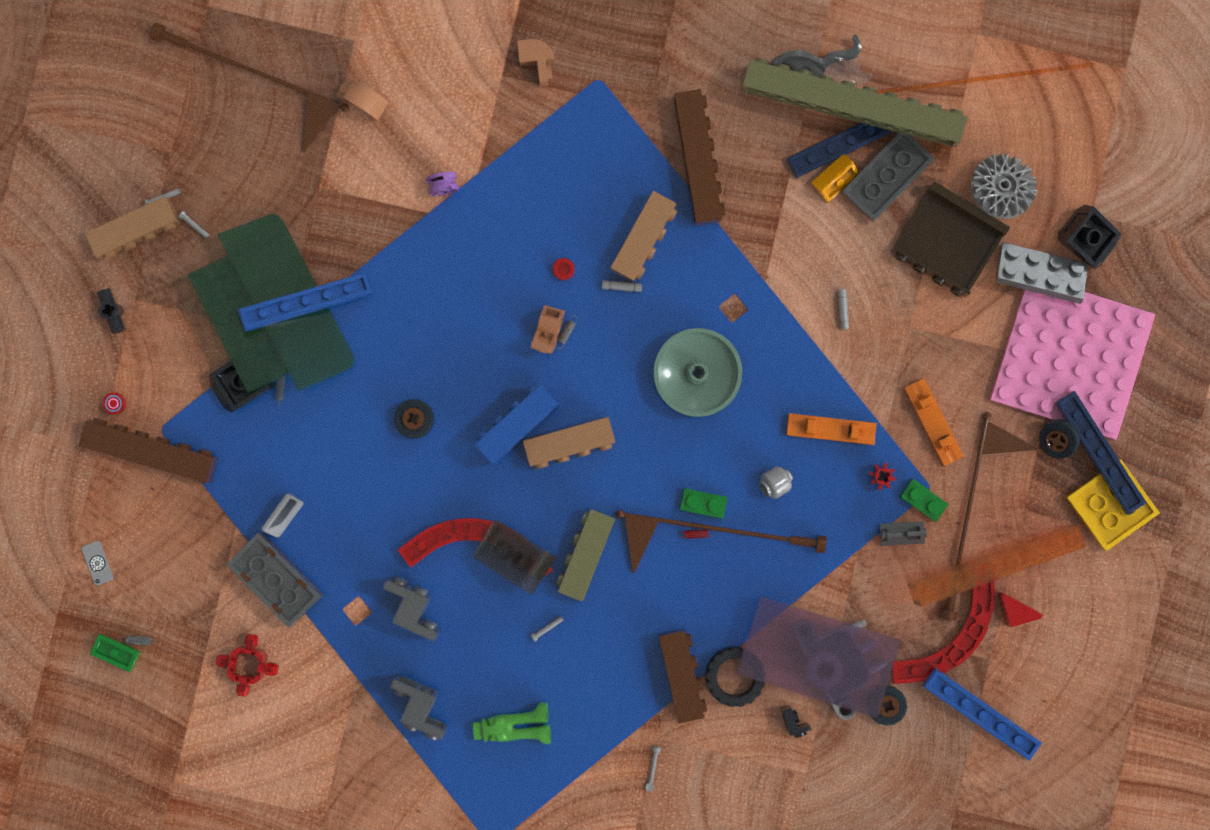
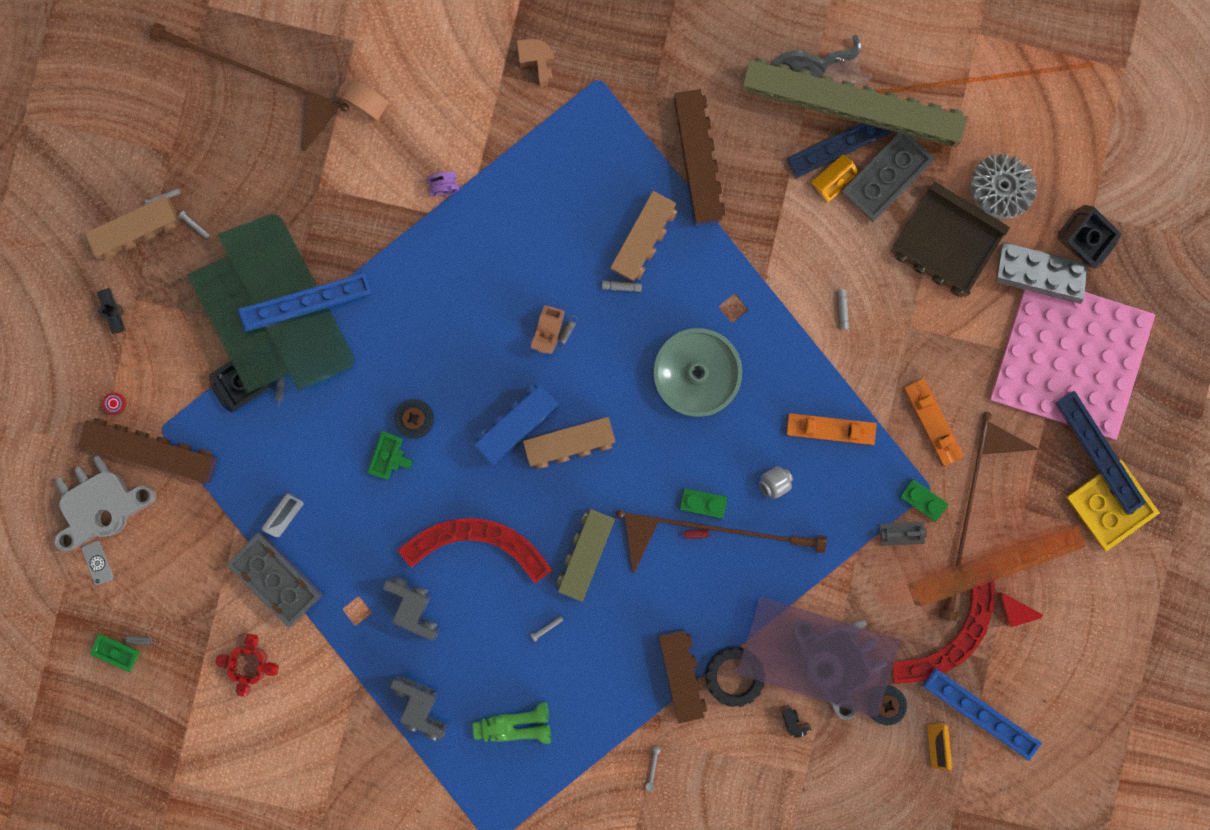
clear smoke slope [472,519,556,595] -> none
red tile [553,258,575,281] -> none
red gear [868,463,896,490] -> none
black wheel [1039,419,1080,459] -> none
none -> light grey piece [55,455,157,551]
none -> green hinge [367,431,414,480]
none -> light orange slope [927,722,952,770]

